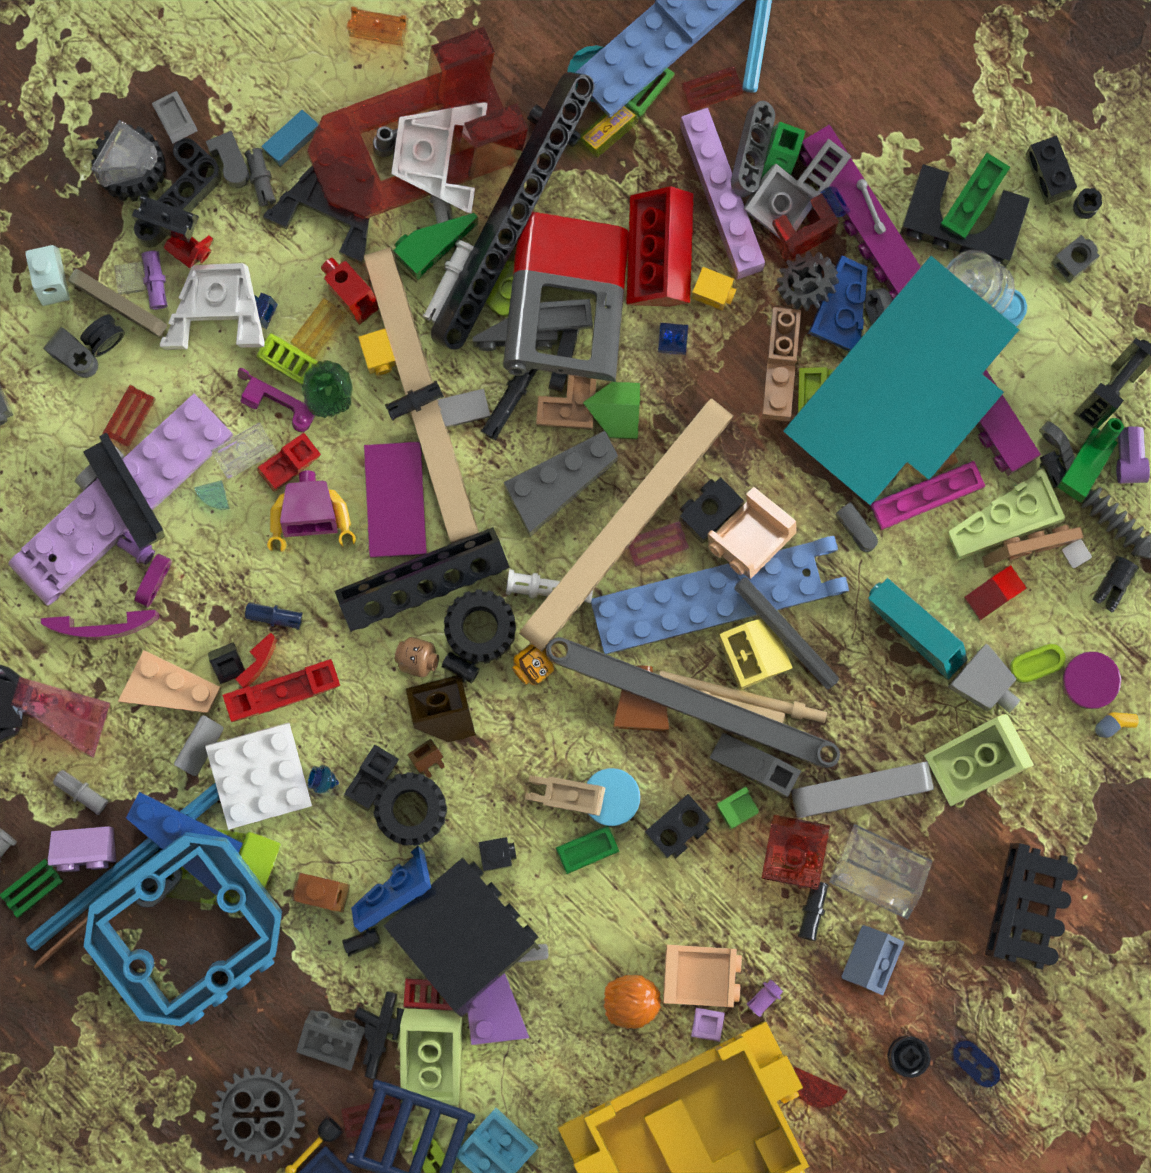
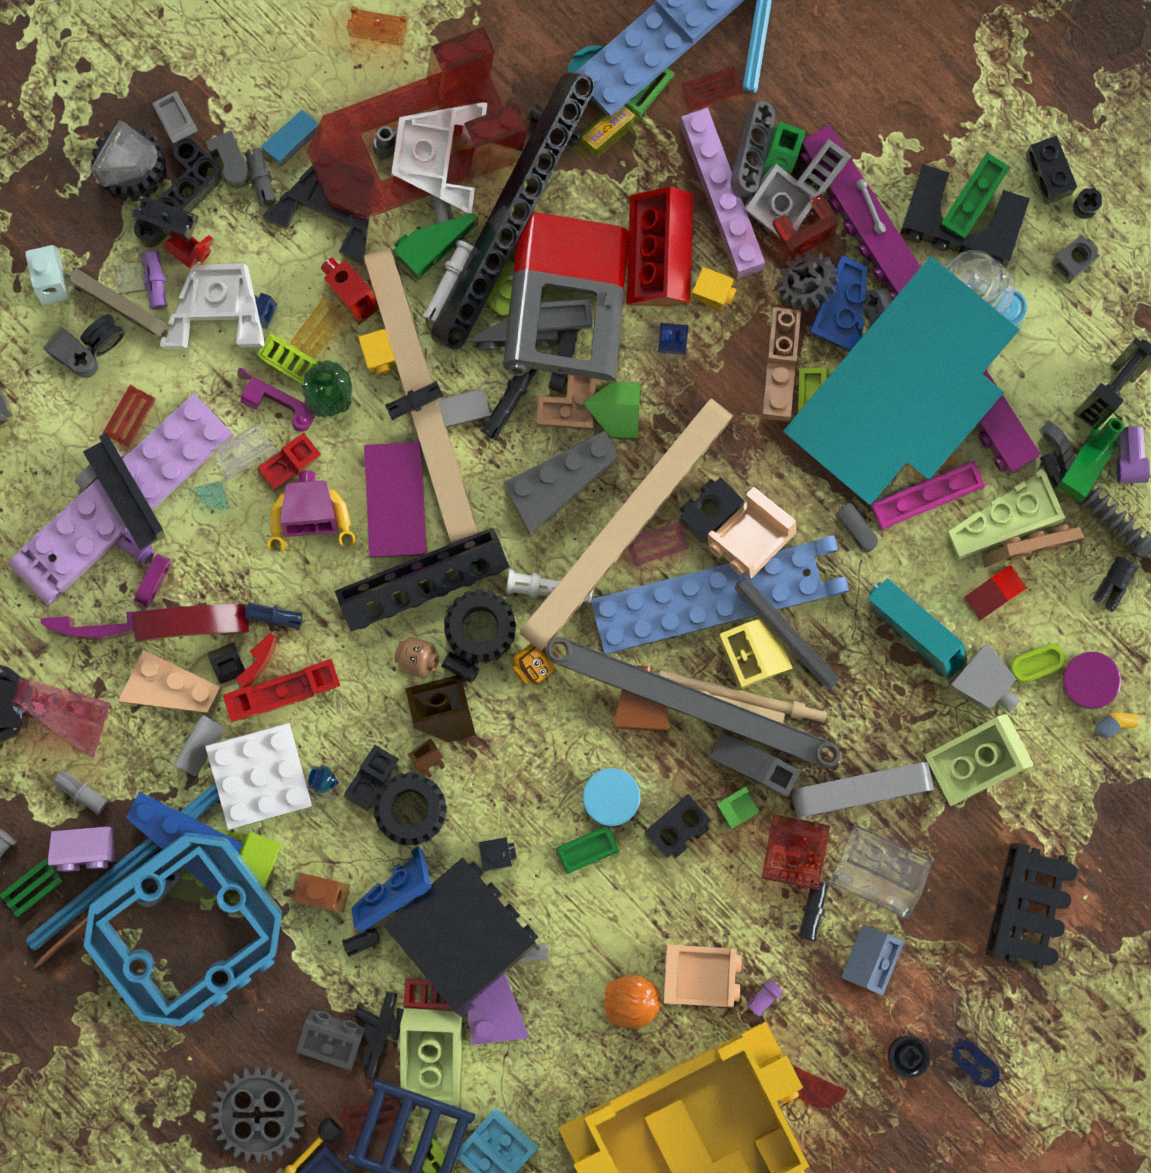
tan hinge [525,775,606,816] -> none
lavender tile [691,1008,725,1042] -> none
clear blue tile [813,186,850,220] -> none
white sticker [1062,539,1092,568] -> none
none -> dark red slope [132,604,249,642]

